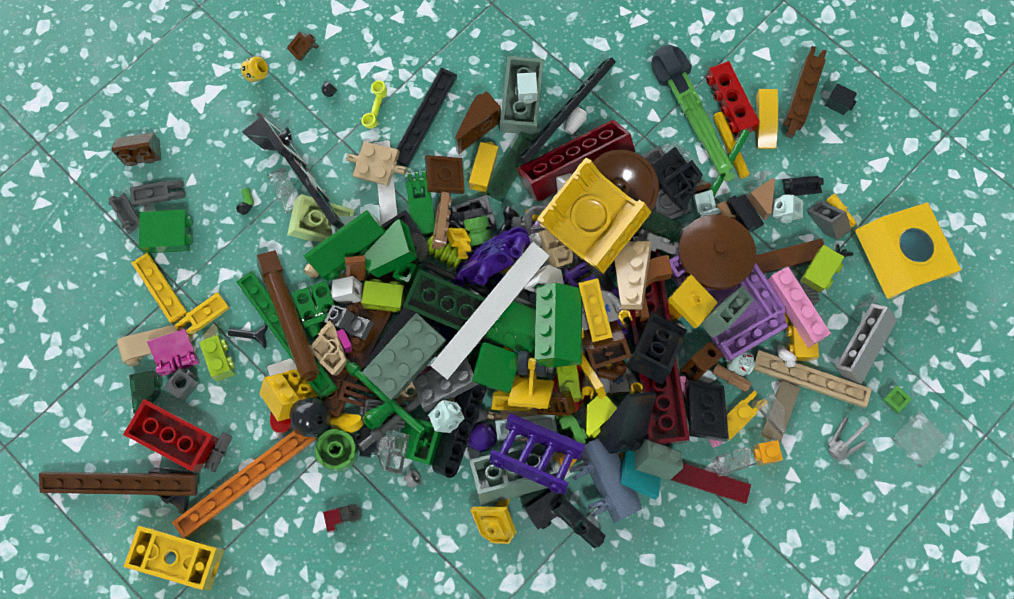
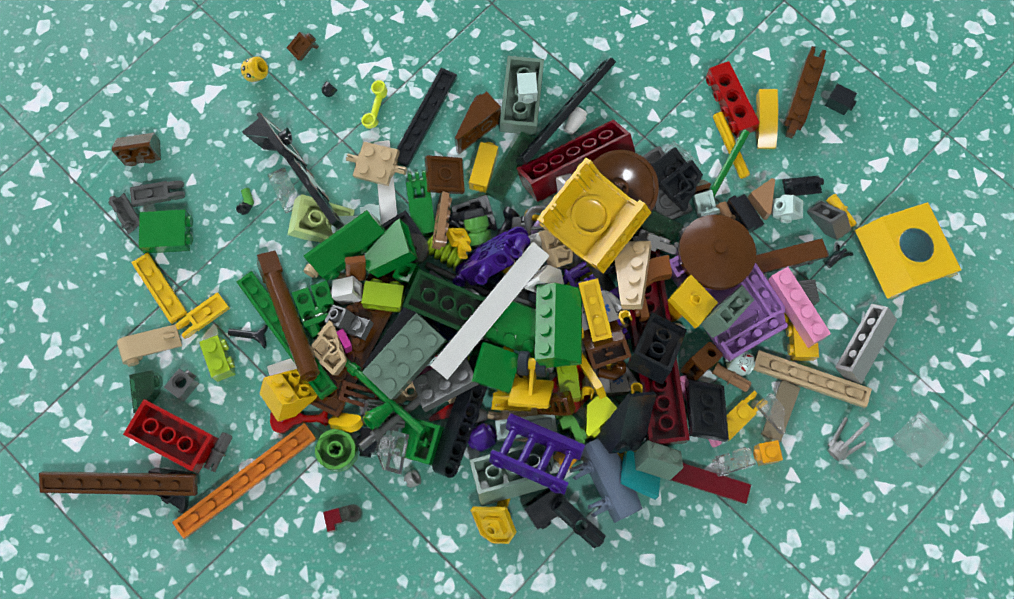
yellow plate [123,526,225,590] -> none
dark pink hinge [147,329,199,376] -> none
black cylinder [289,397,331,437] -> none
light aqua brick [428,400,465,433] -> none
piece [651,44,735,182] -> none
white arm [777,346,797,367] -> none
lime brick [800,245,844,293] -> none
bright green plate [882,385,912,414] -> none

